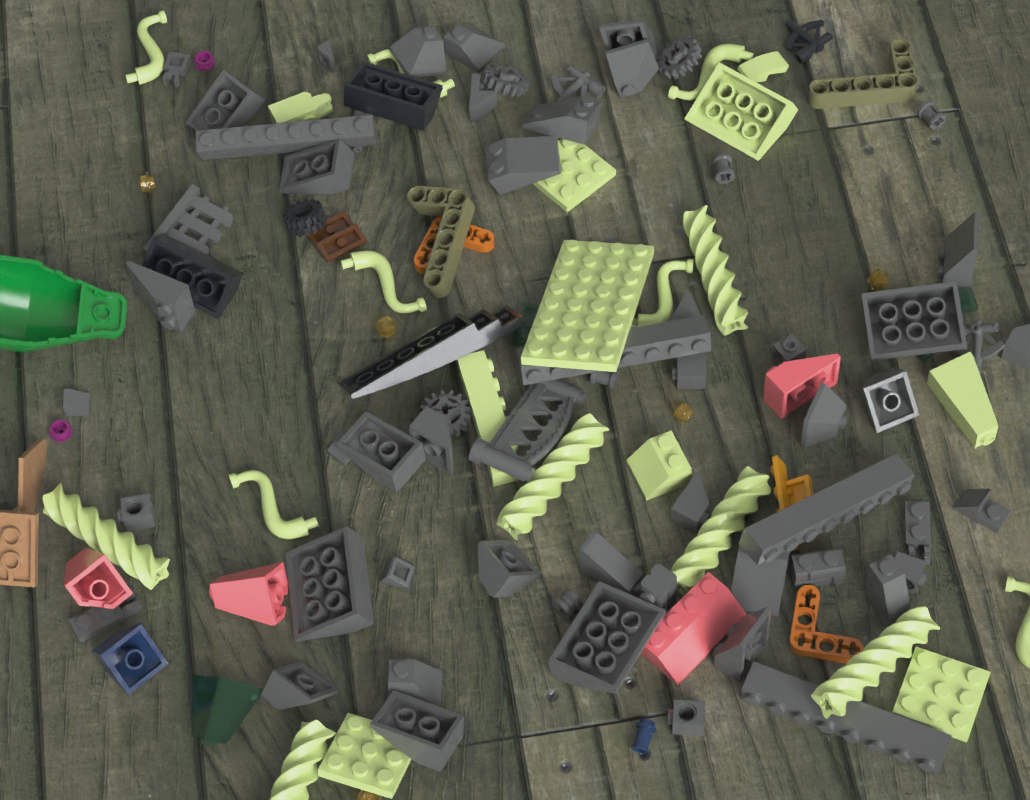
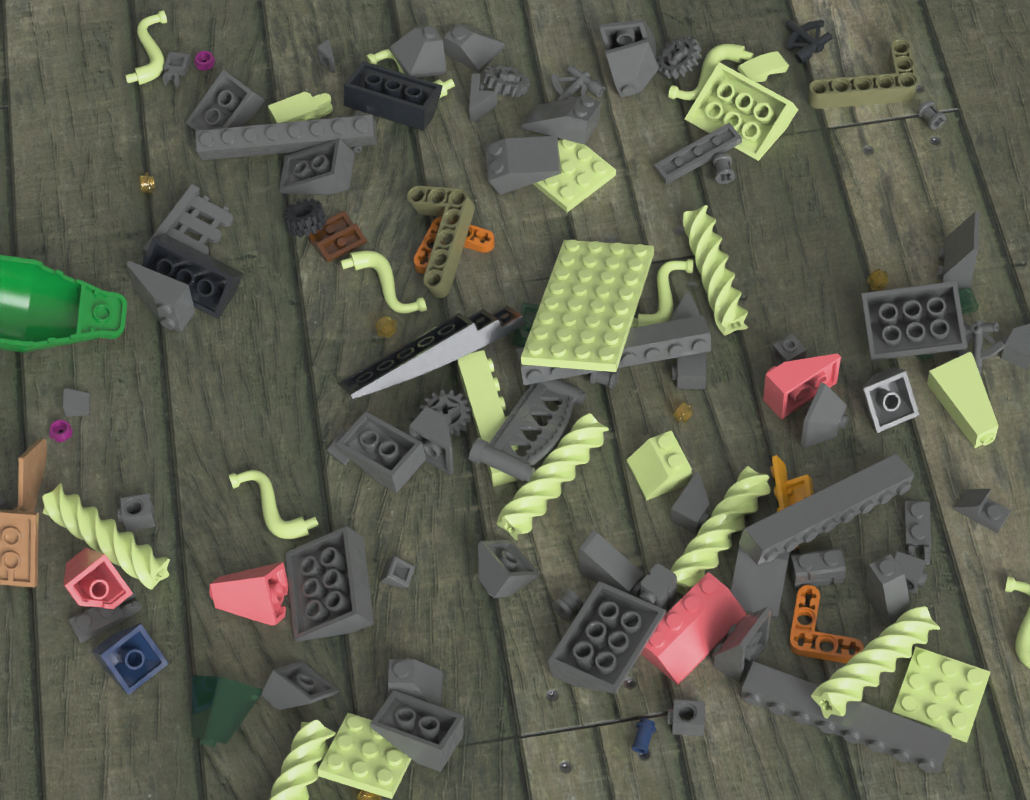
none -> dark grey plate [654,122,742,185]

